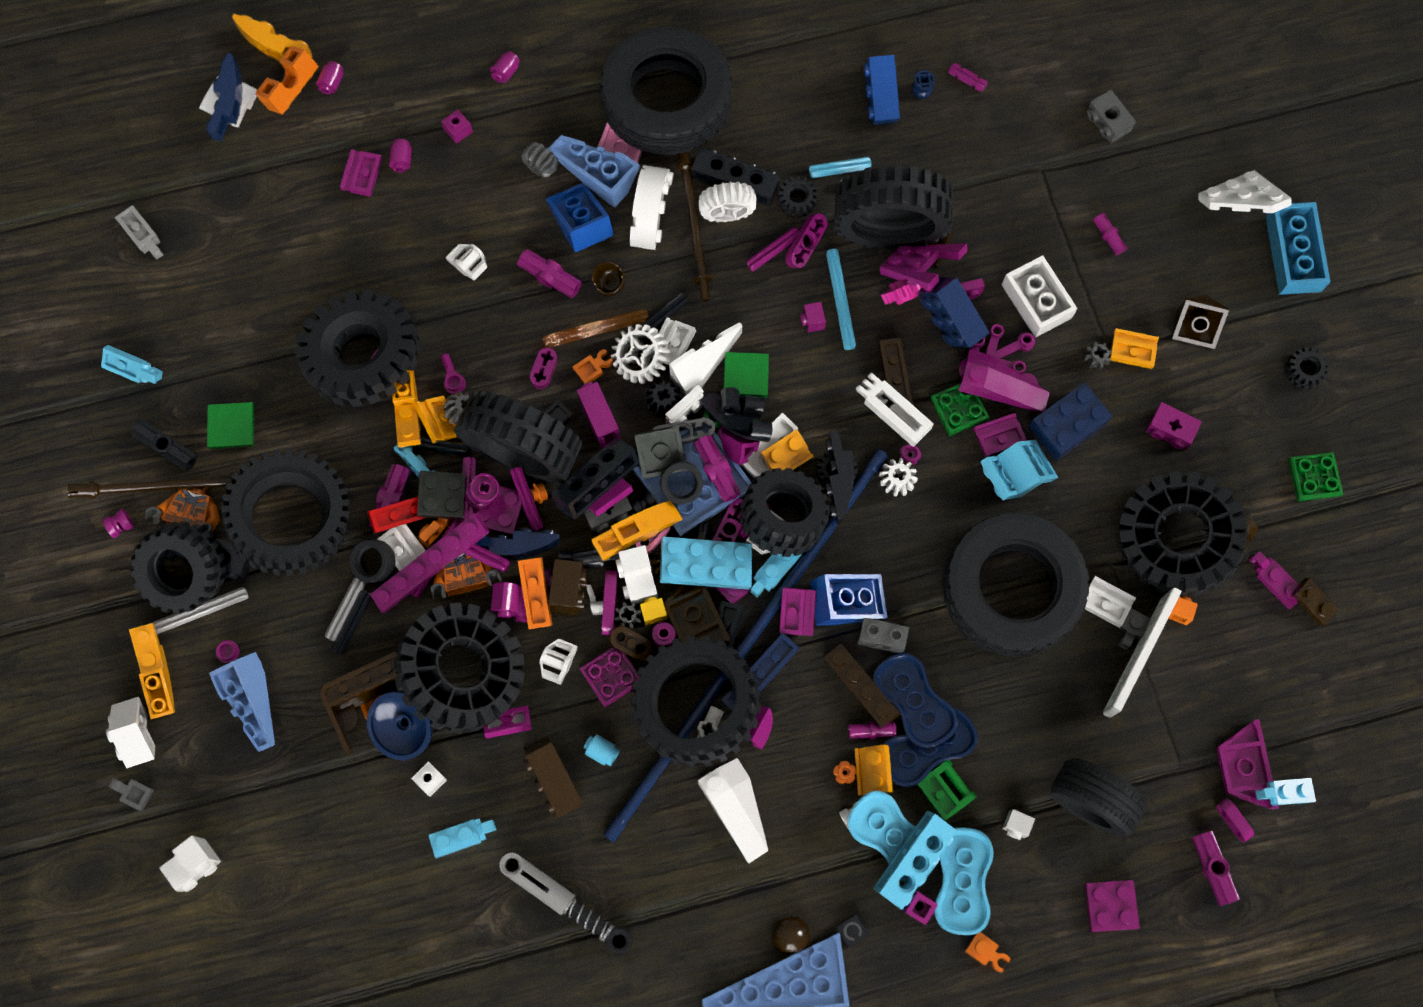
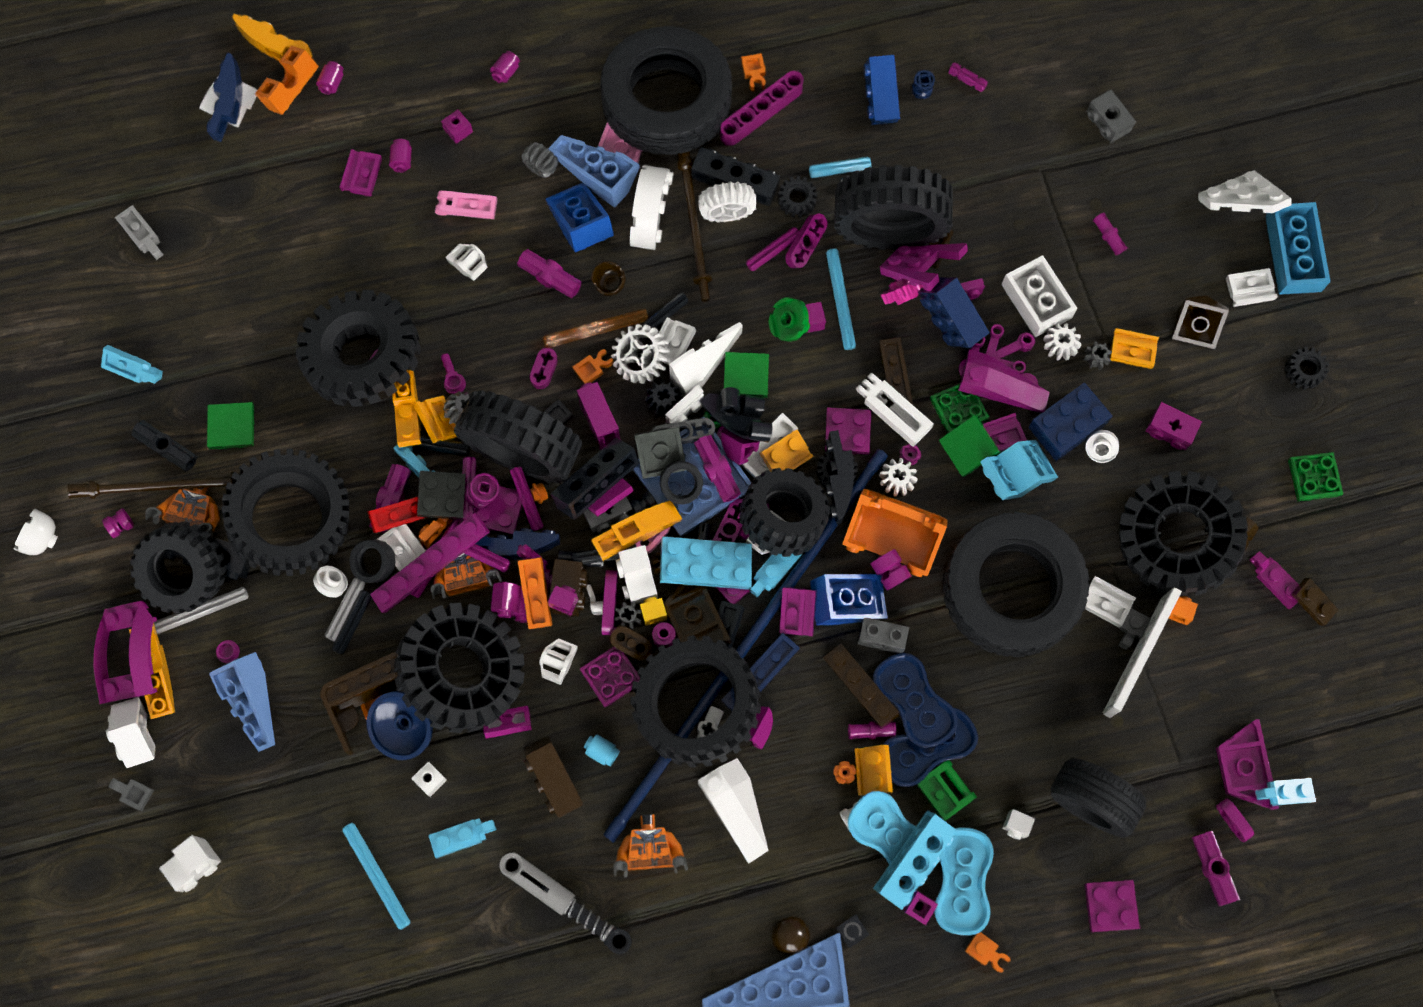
none -> white cylinder [14,509,58,555]
none -> magenta wedge [94,601,157,704]
none -> white plate [313,566,348,598]
none -> medium azure axle [343,823,410,929]
none -> bright pink plate [435,191,497,219]
none -> magenta axle [517,544,548,569]
none -> magenta plate [548,585,578,616]
none -> torso [613,814,688,877]
none -> magenta beam [720,71,804,146]
none -> orange plate [741,53,766,91]
none -> green plate [769,297,810,342]
none -> magenta plate [825,407,871,455]
none -> orange windscreen [842,489,948,577]
none -> magenta wheel [871,549,912,591]
none -> green tile [939,415,1000,477]
none -> white gear [1043,323,1081,361]
none -> white plate [1086,430,1119,463]
none -> white plate [1226,268,1278,307]

